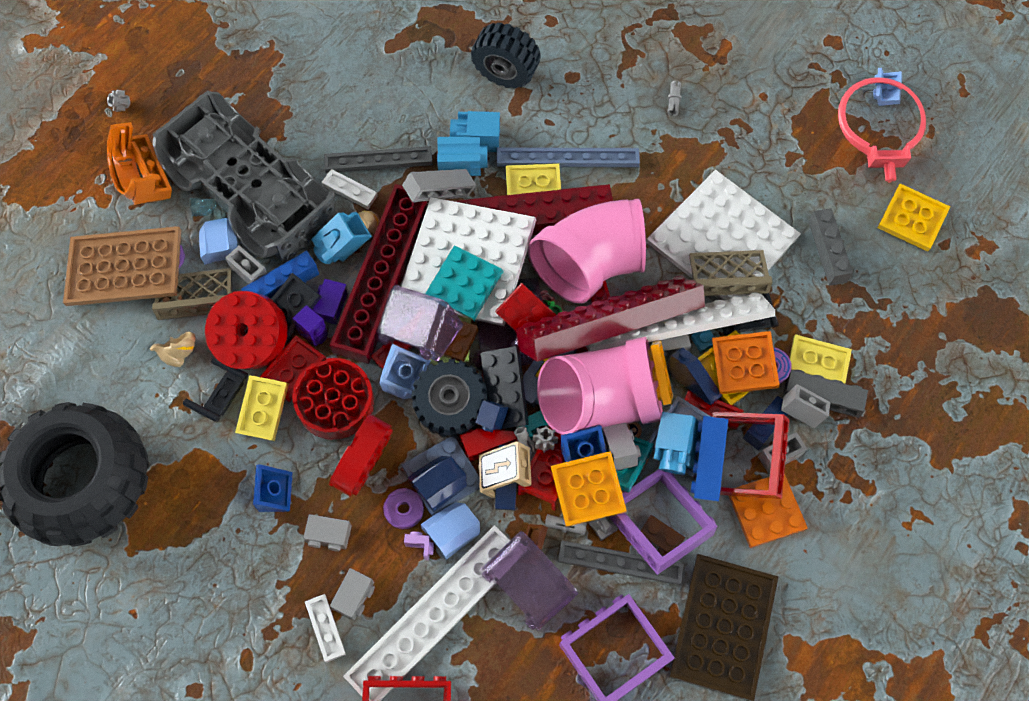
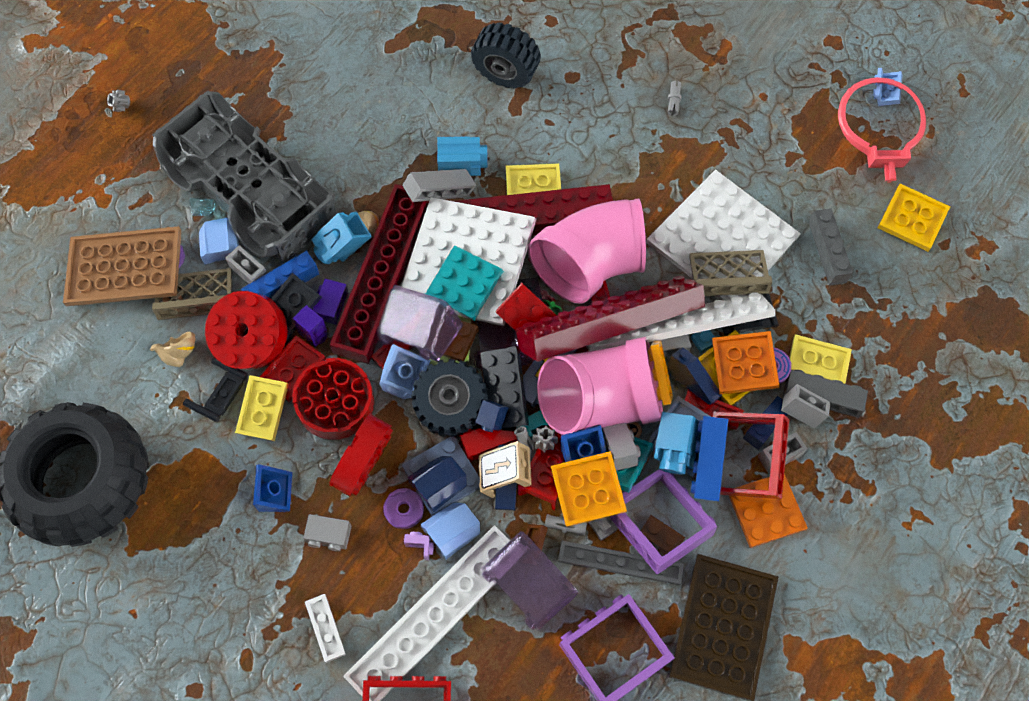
orange piece [107,122,172,205] -> none
white plate [321,169,378,209] -> none
dark grey plate [324,146,433,173] -> none
light grey brick [330,568,375,620] -> none
dark azure piece [450,111,500,152] -> none
sand blue plate [497,148,640,167] -> none

